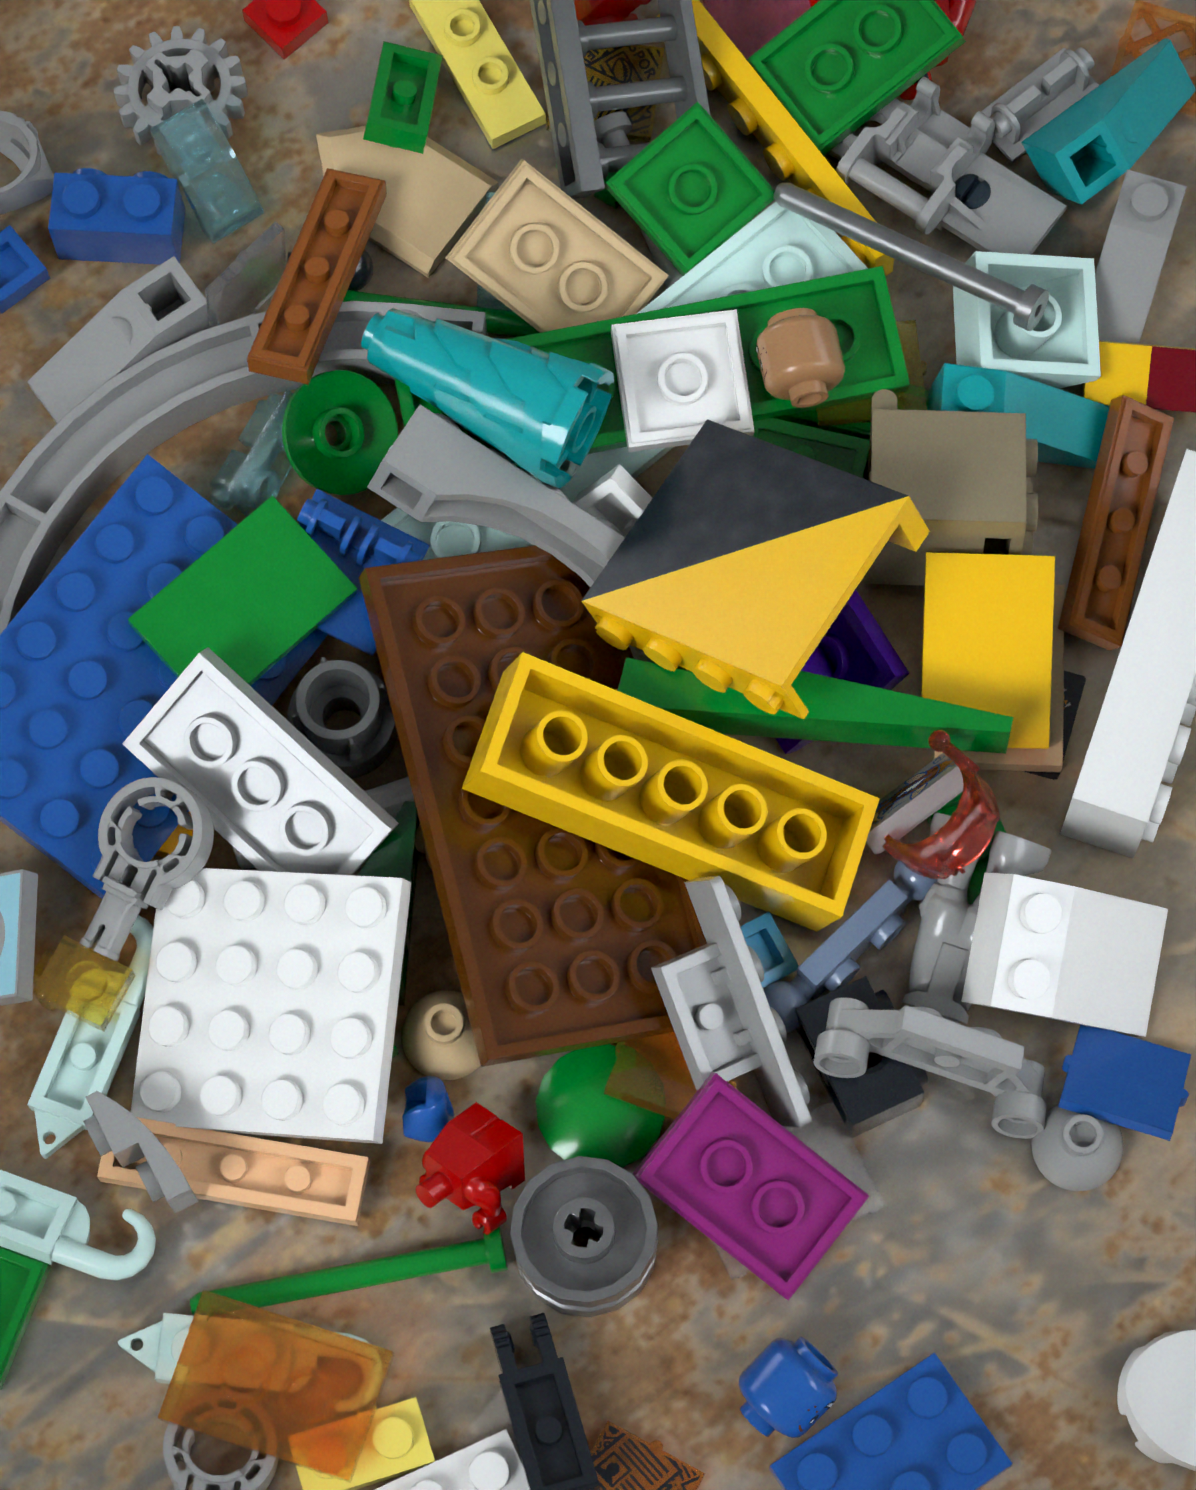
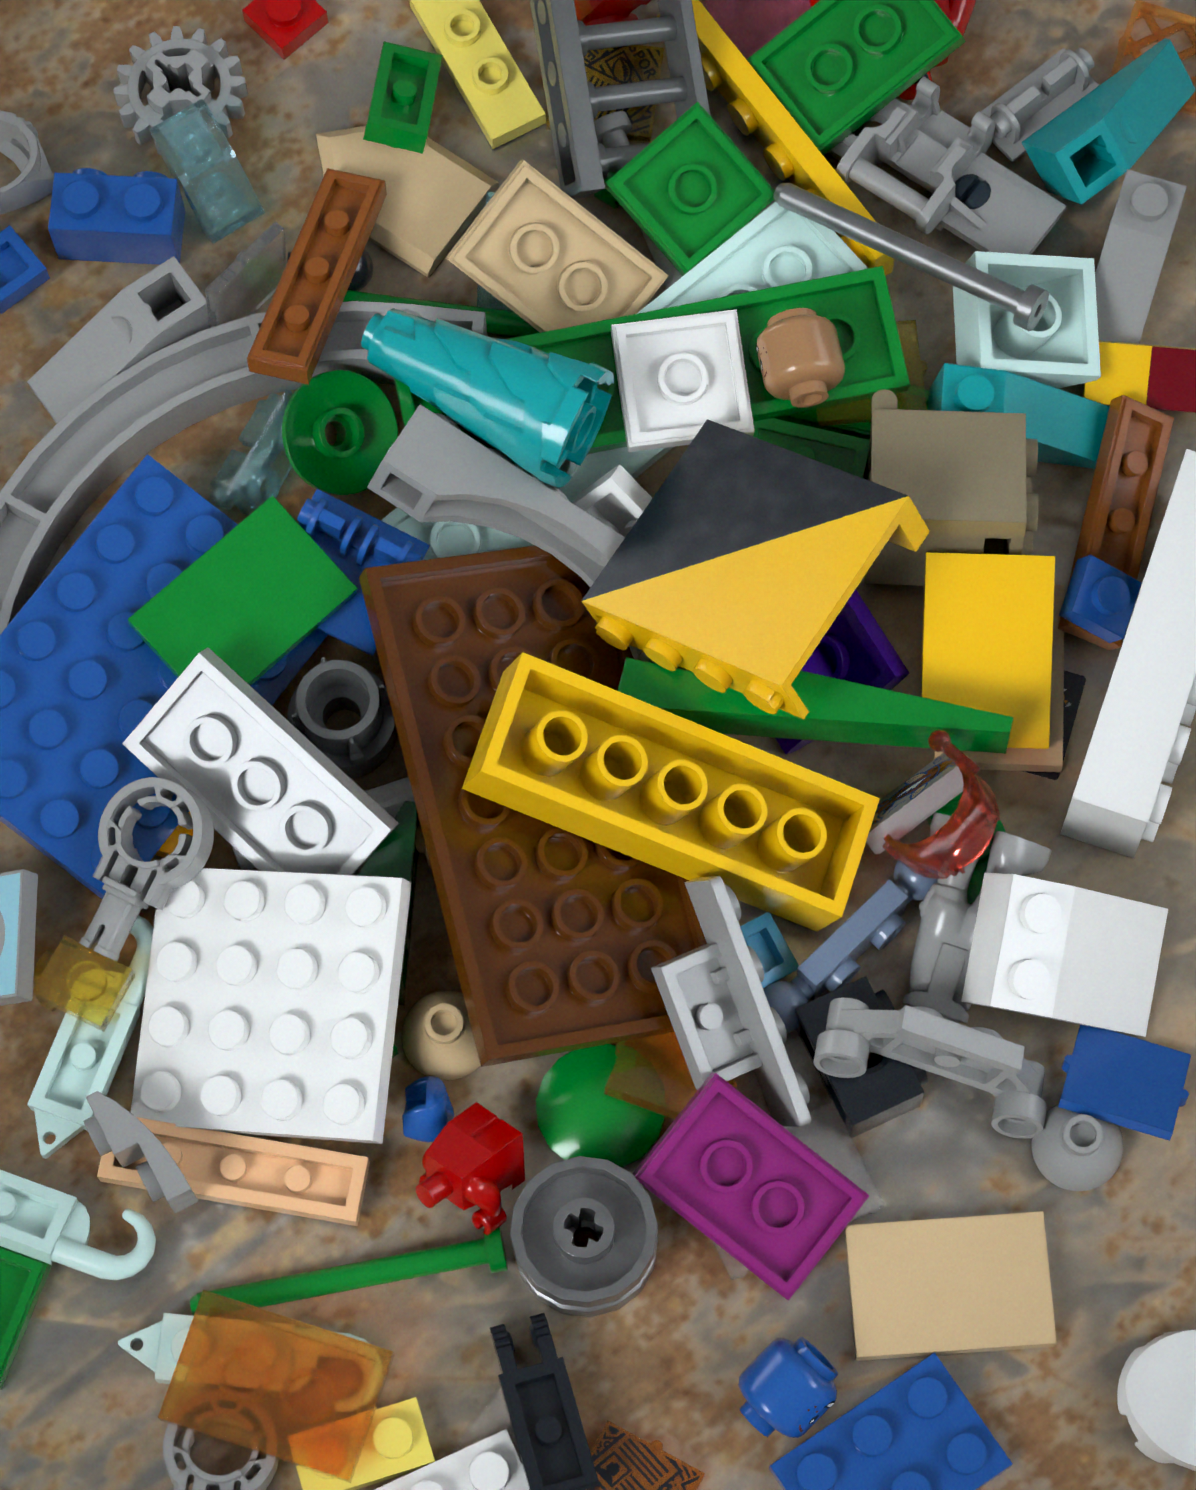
none -> tan tile [844,1211,1057,1361]
none -> blue plate [1059,555,1142,643]

